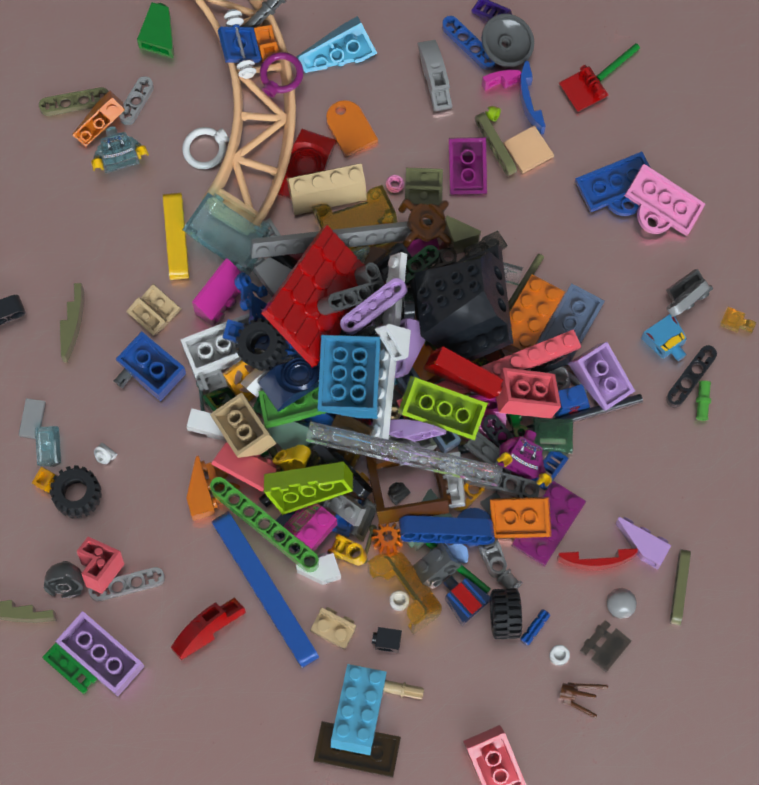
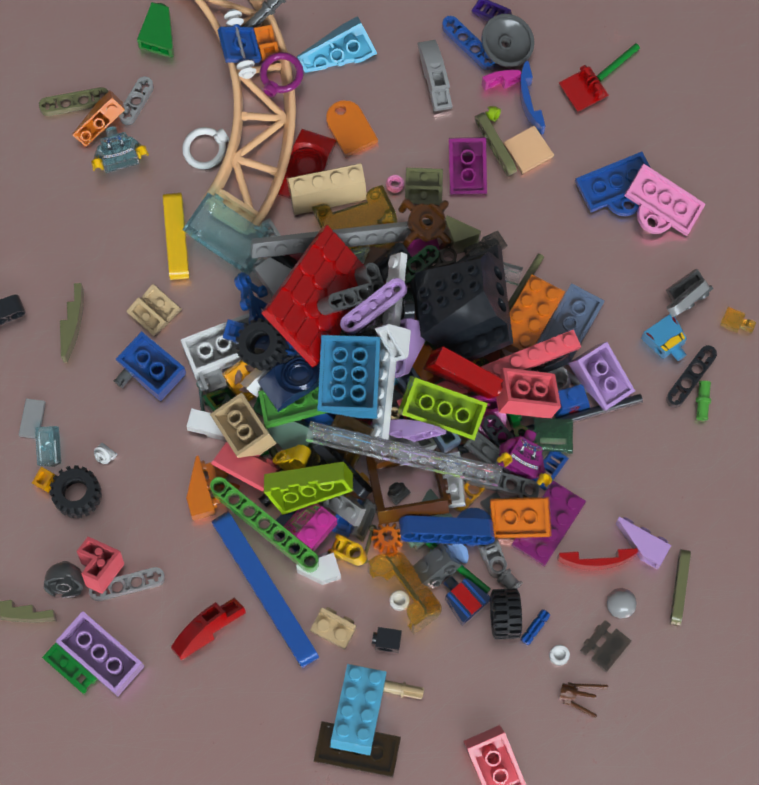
dark pink slope [192,258,241,327] -> none

